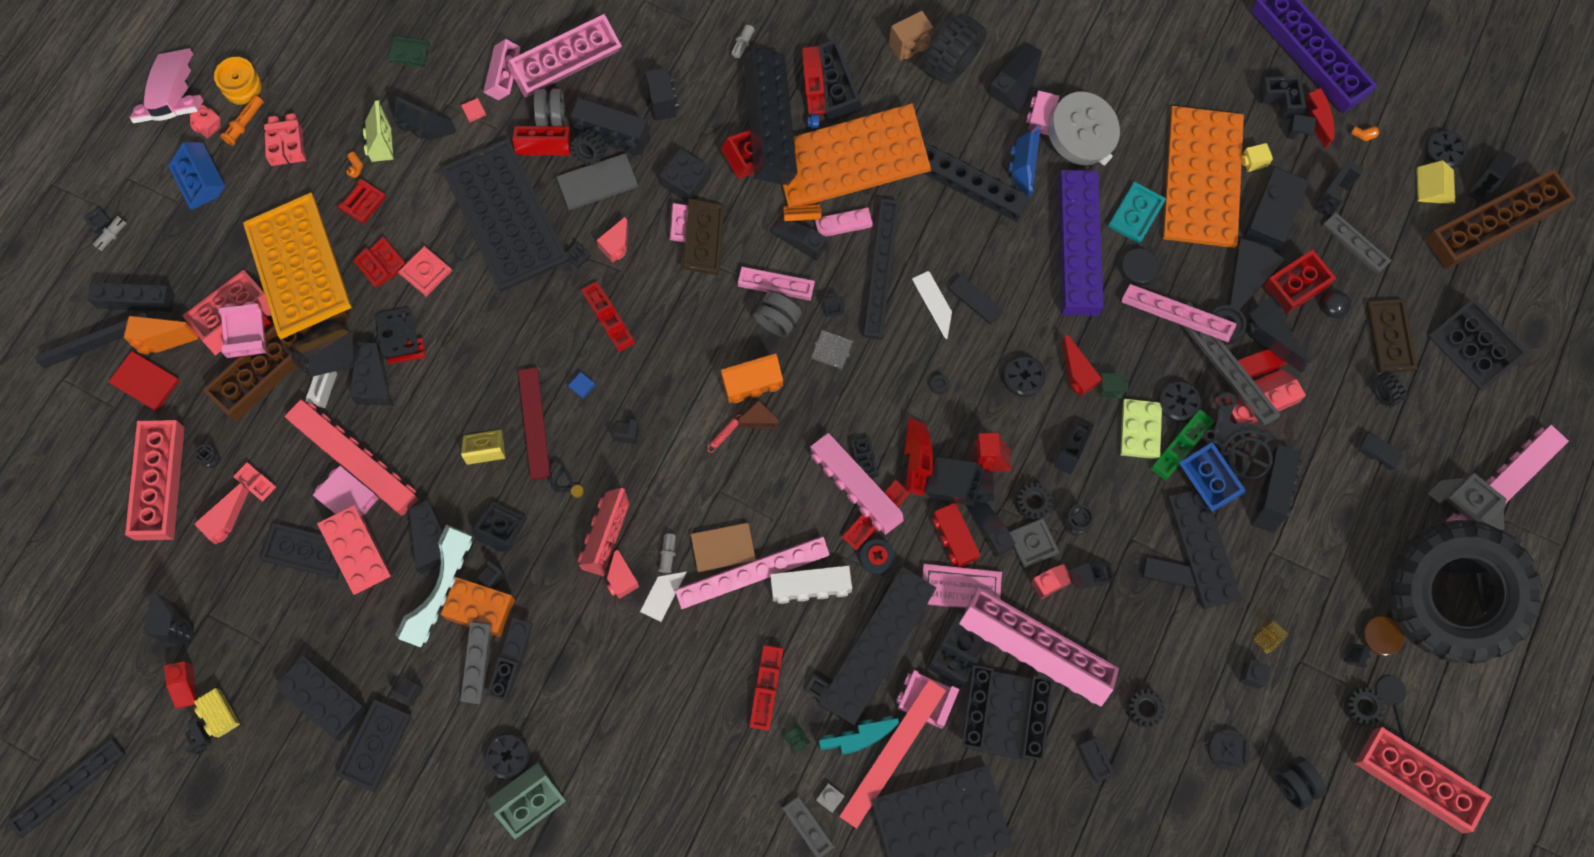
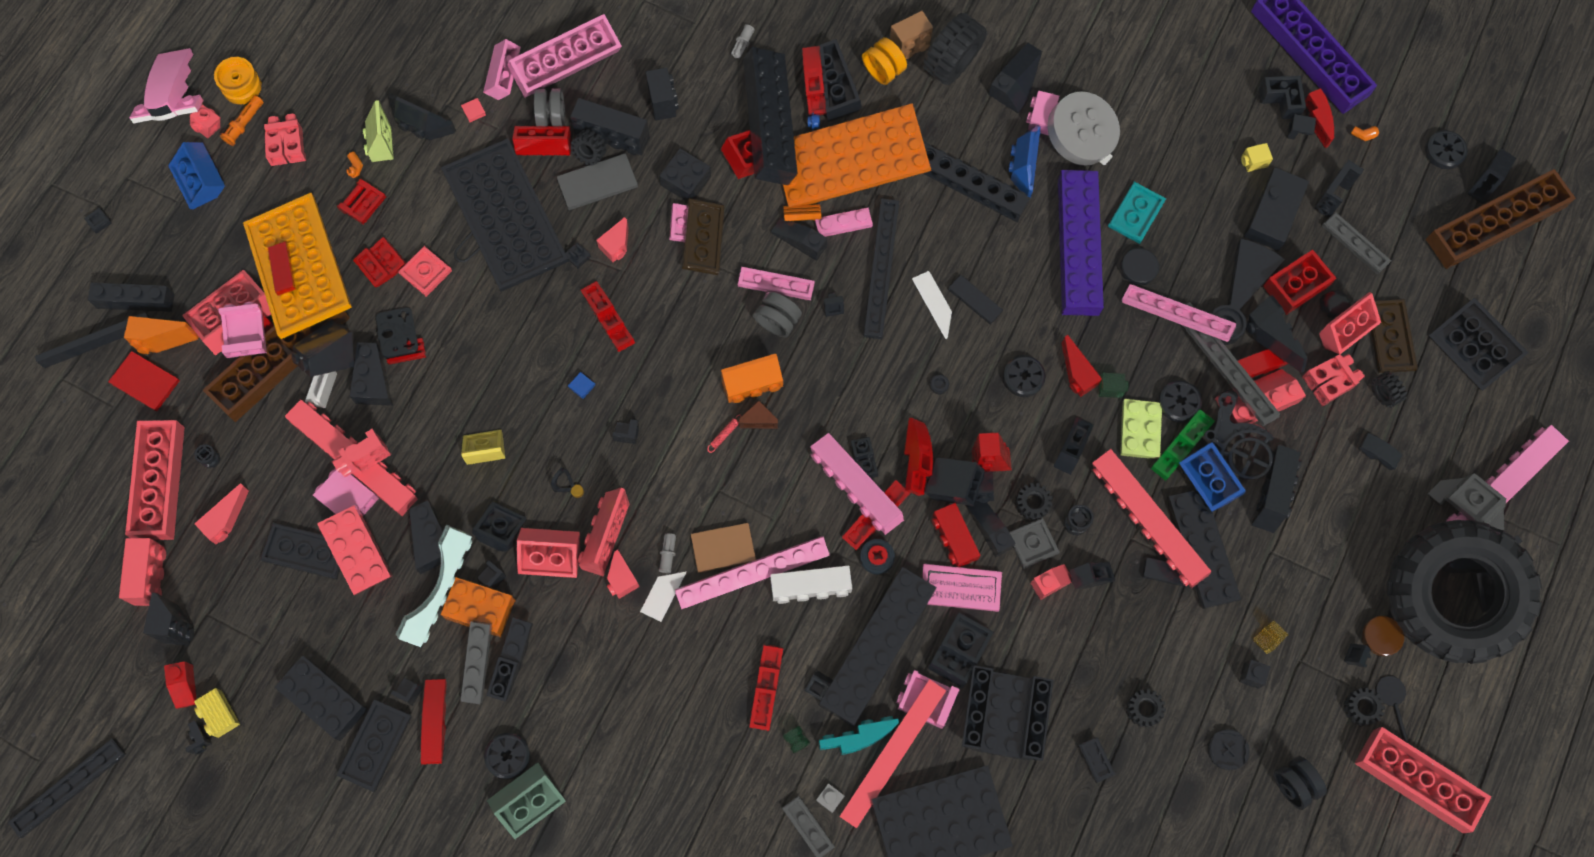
light grey pin [92,216,127,252] -> none
coral slope [234,463,276,502] -> none
clear green plate [388,36,430,67] -> none
dark red tile [518,368,551,480] -> none
clear piece [811,330,853,369] -> none
bright pink brick [959,588,1119,707] -> none
orange plate [1163,106,1244,248] -> none
light yellow slope [1416,161,1455,204] -> none
none -> coral brick [119,538,166,606]
none -> red tile [268,241,296,296]
none -> coral hips [332,429,391,477]
none -> red slope [421,679,447,764]
none -> coral slope [517,528,580,578]
none -> light orange wheel [862,37,907,85]
none -> coral brick [1092,449,1211,588]
none -> coral hips [1302,354,1364,407]
none -> coral slope [1319,292,1381,354]

